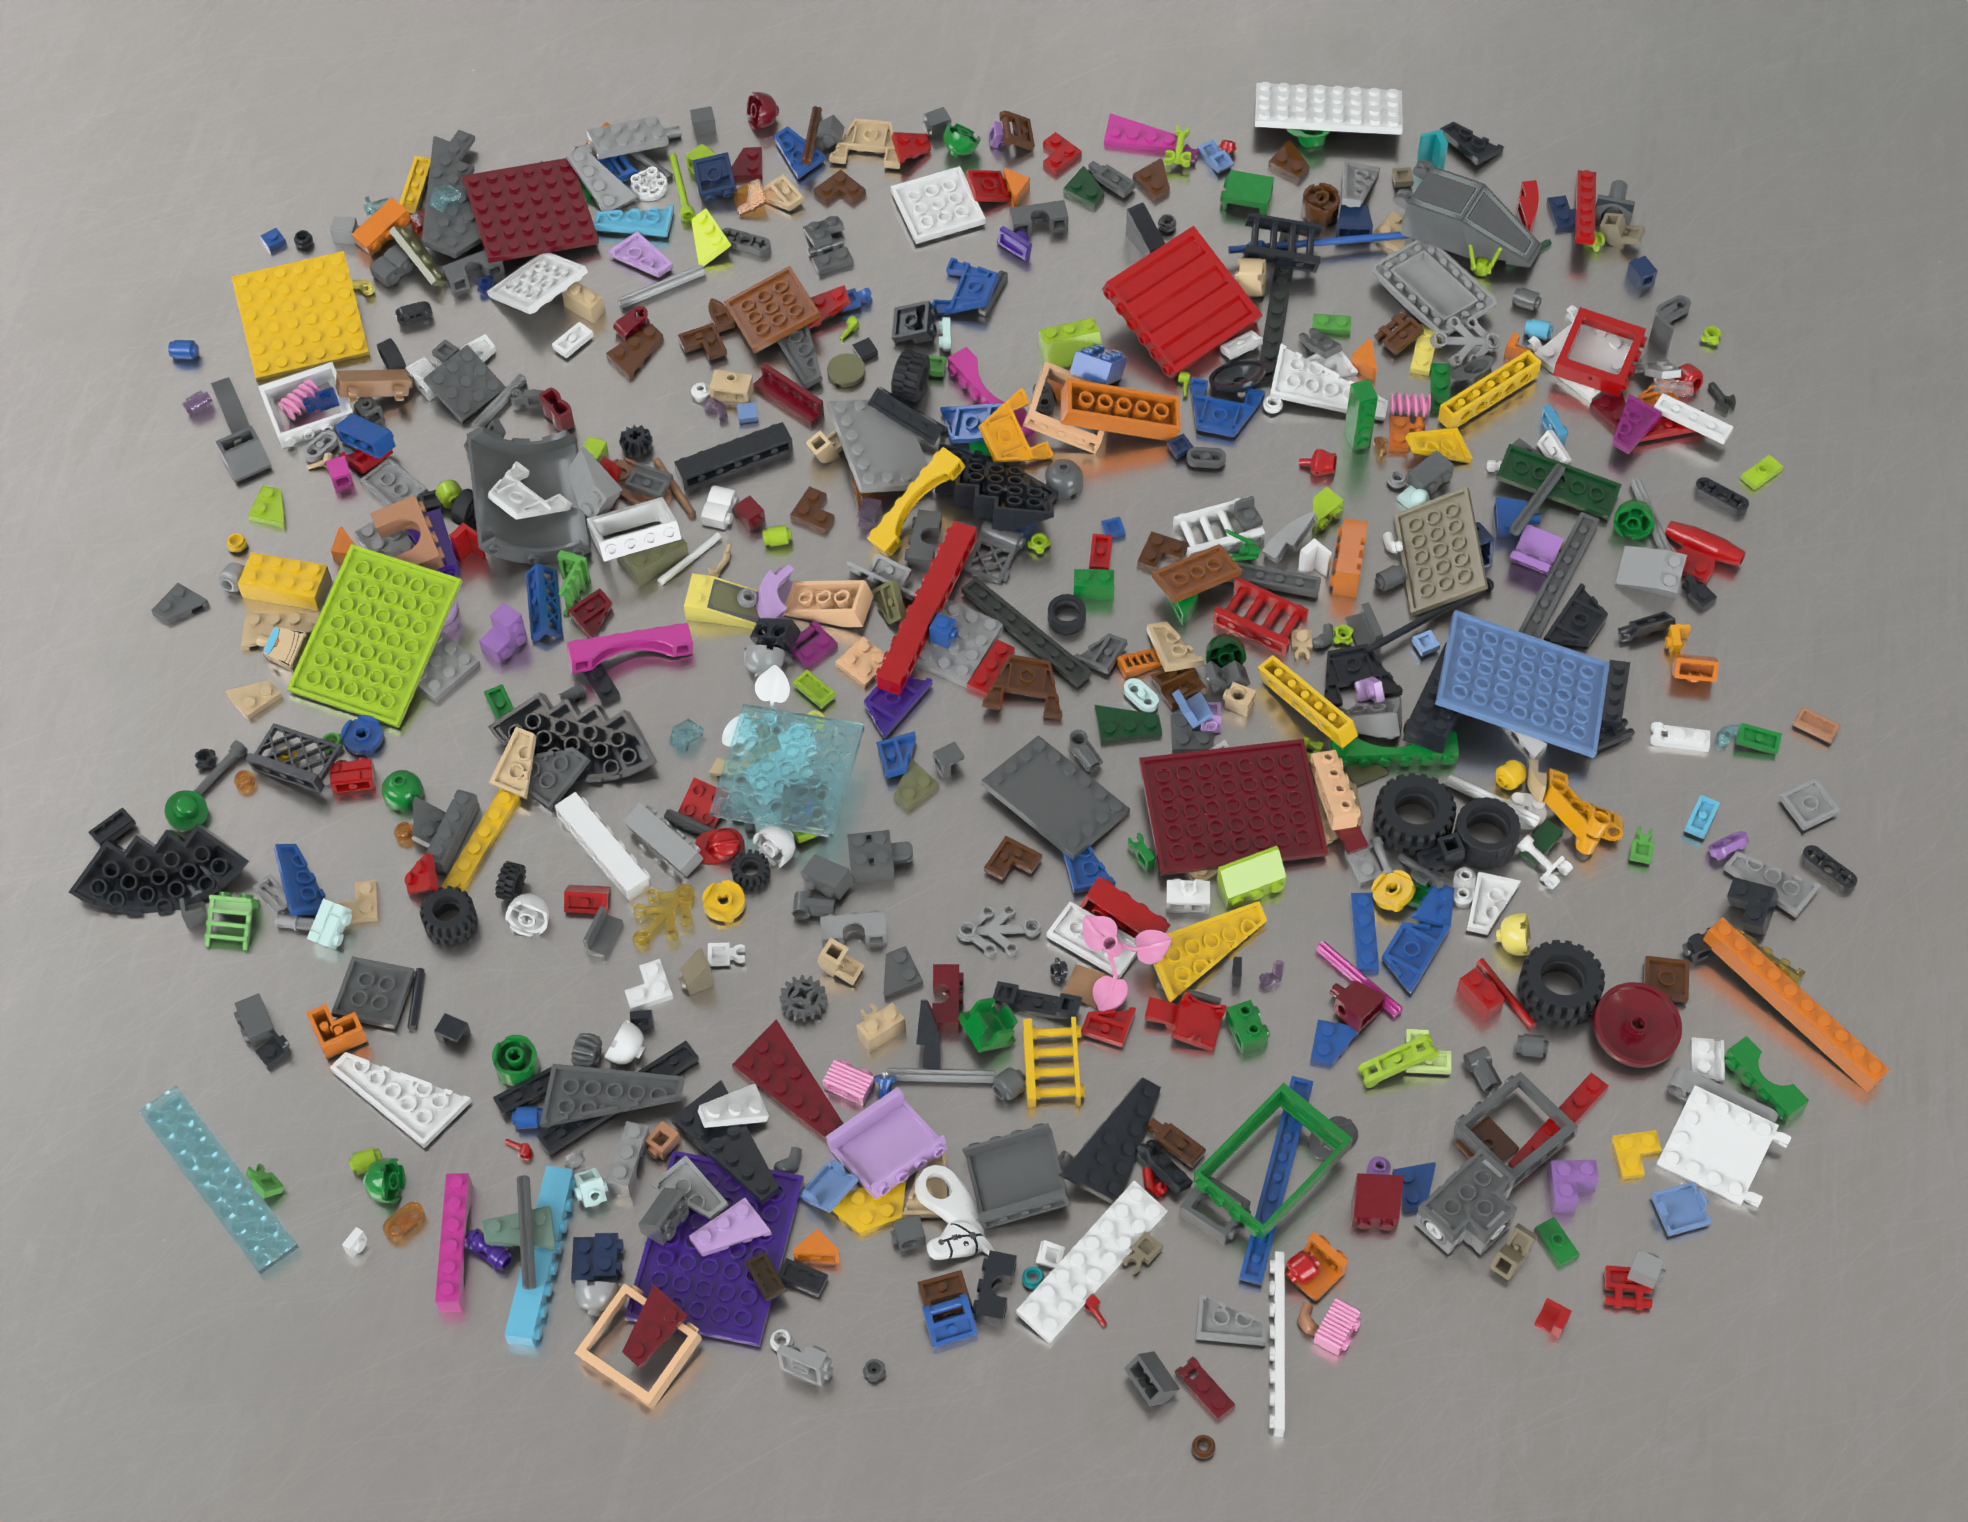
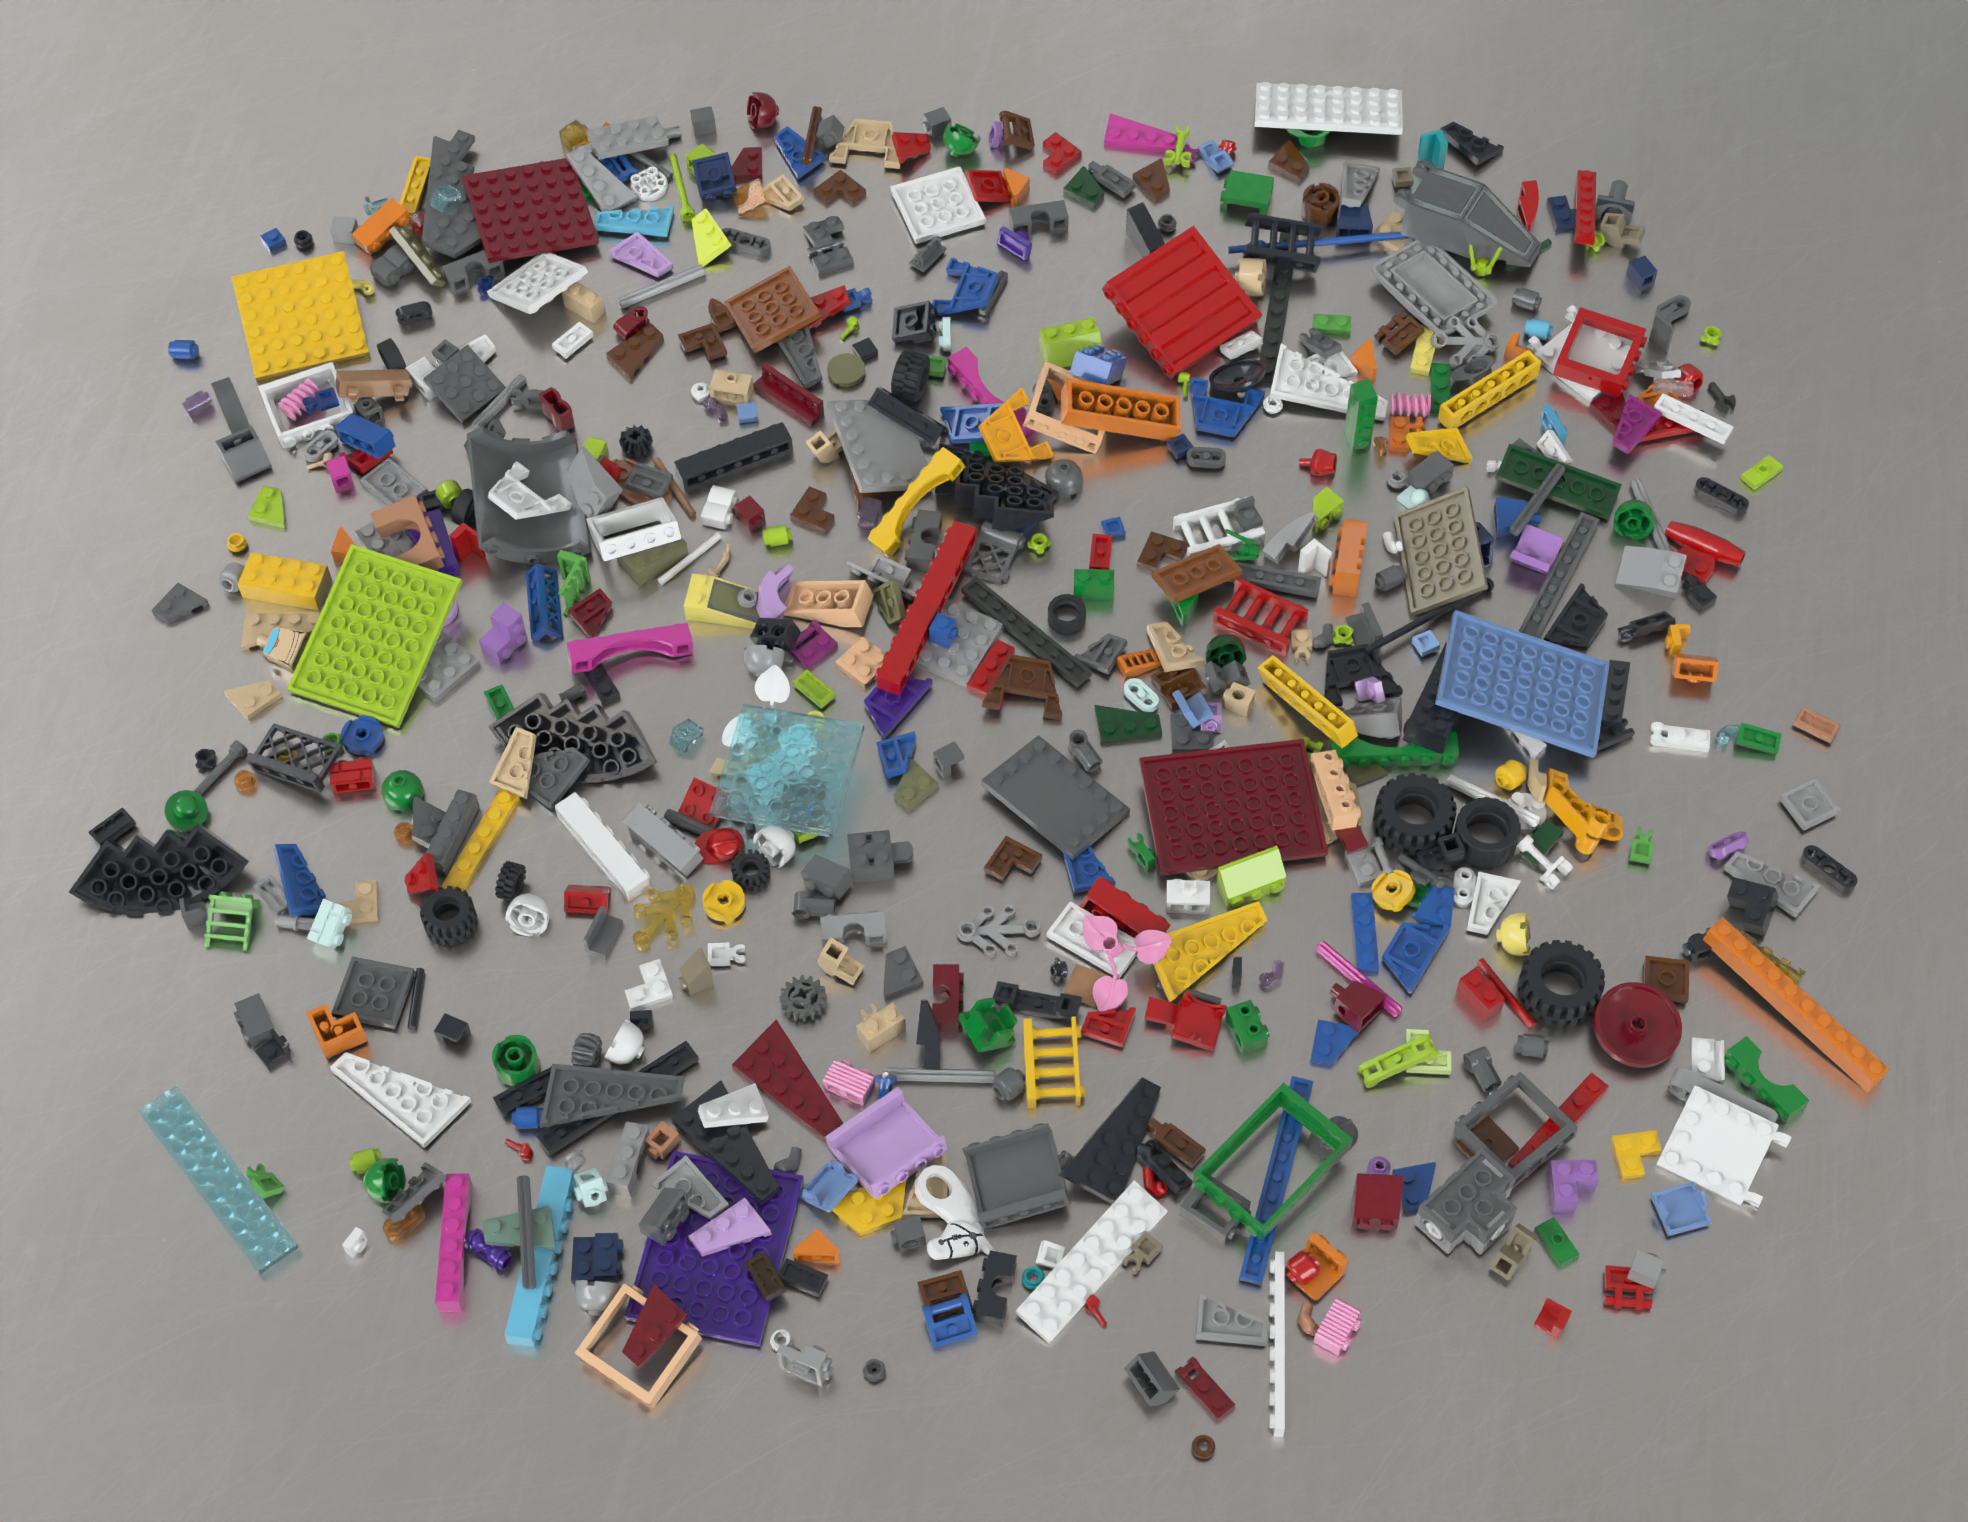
medium azure plate [1684,795,1720,839] -> none
none -> dark grey wing [382,1162,447,1224]
none -> clear yellow brick [559,120,589,152]
none -> dark grey hinge [909,236,947,272]

